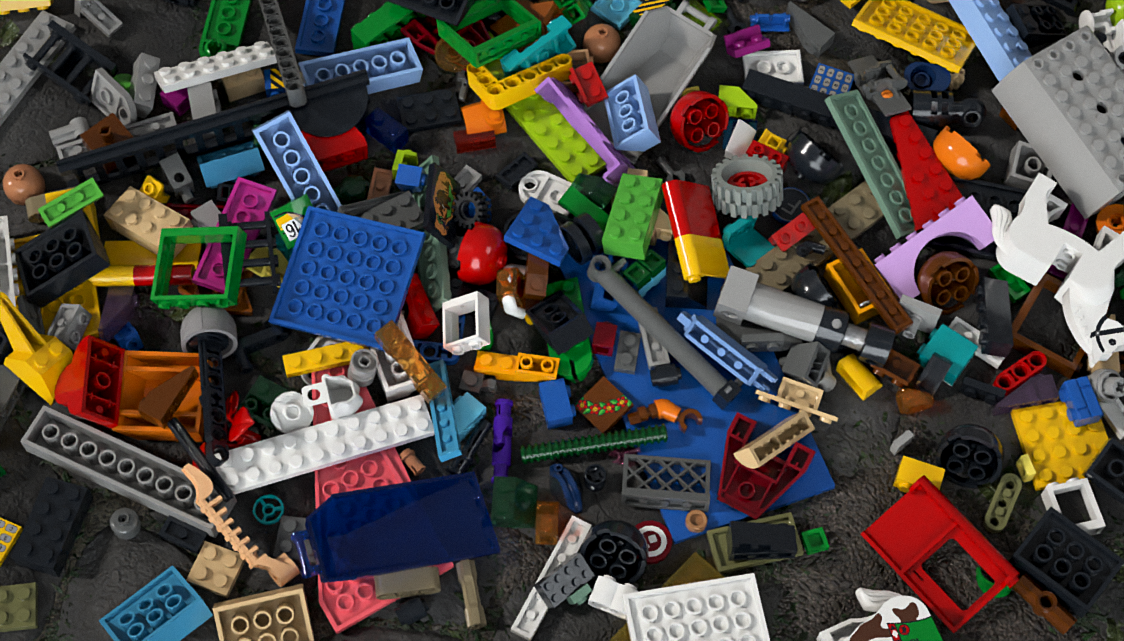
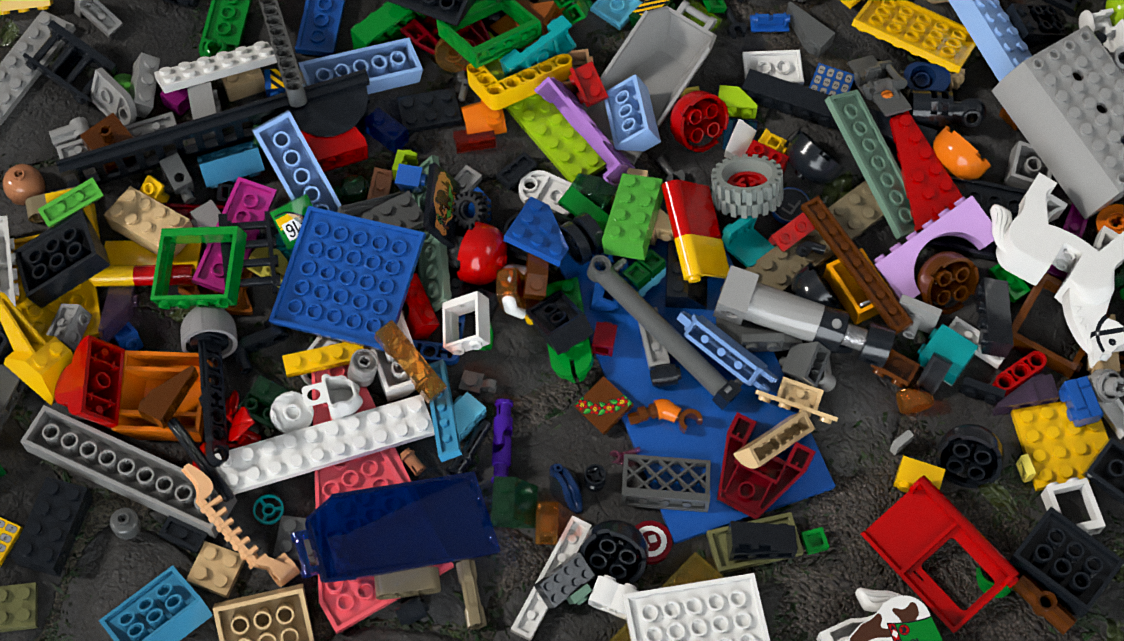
dark grey plate [17,294,46,335] -> none
light orange slope [474,350,560,382] -> none
dark green piece [520,423,668,464] -> none
blue brick [539,378,576,429] -> none
nougat cylinder [583,23,621,63] -> none
dark grey plate [614,331,641,375] -> none
medium nougat tile [685,510,708,533] -> none
magenta bracket [724,25,771,58] -> none
yellow brick [836,353,882,401] -> none
olive plate [983,473,1022,533] -> none

